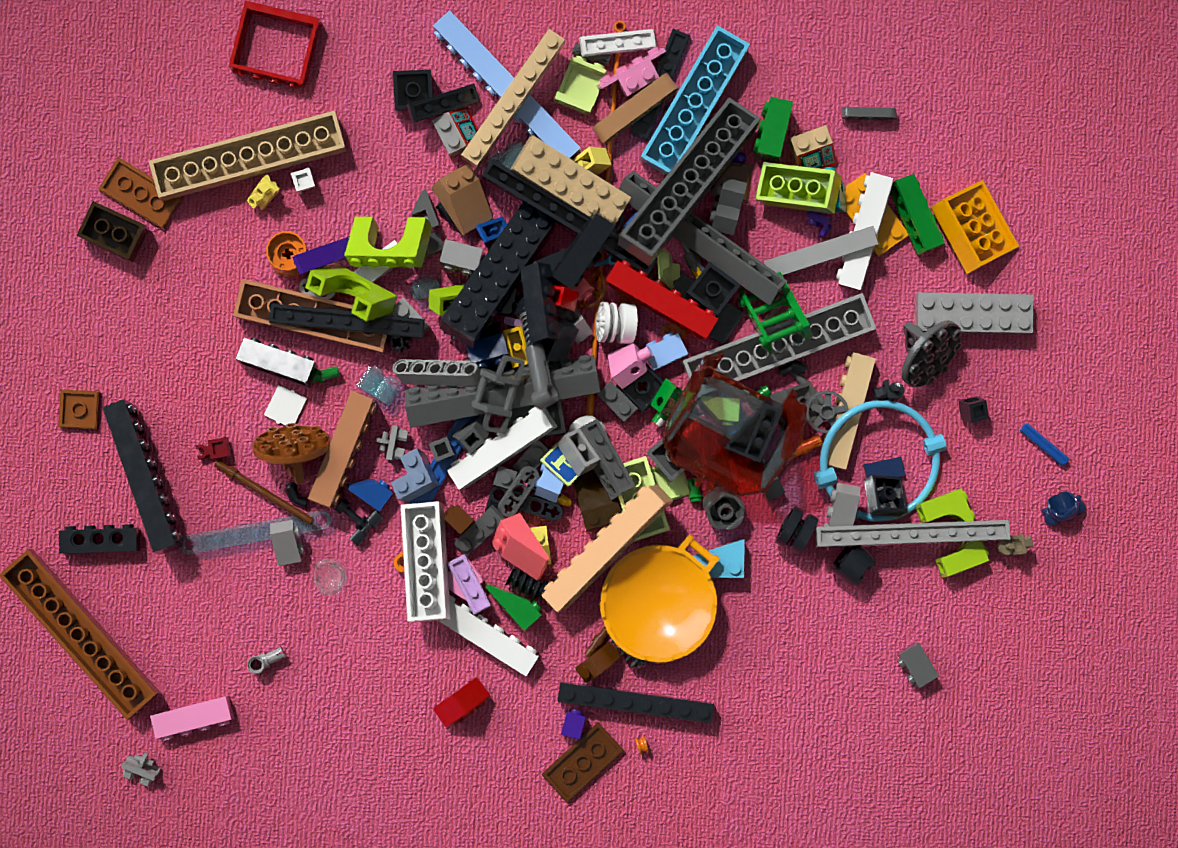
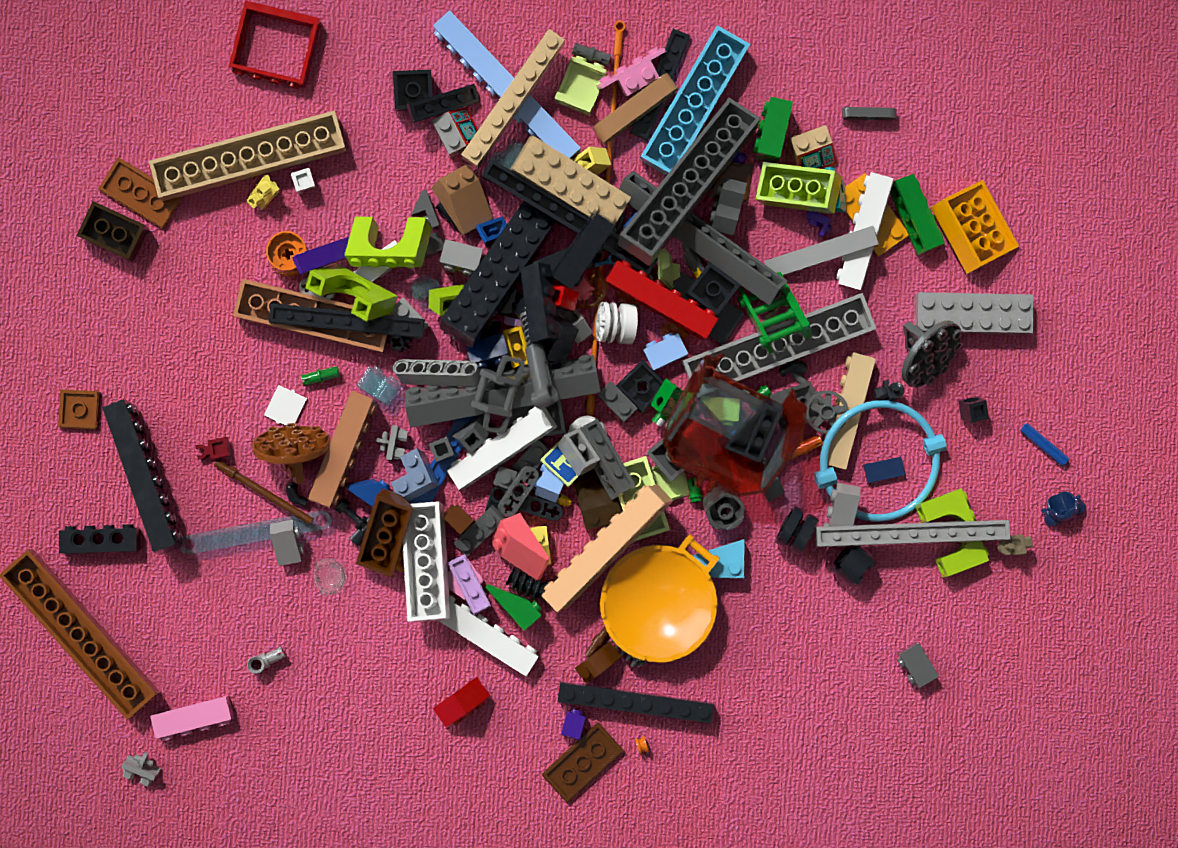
brick [236,338,318,388] -> none
white tile [579,29,656,57] -> none
bright pink torso [607,343,653,389] -> none
black brick [864,475,908,517] -> none
none -> reddish brown slope [356,488,414,577]

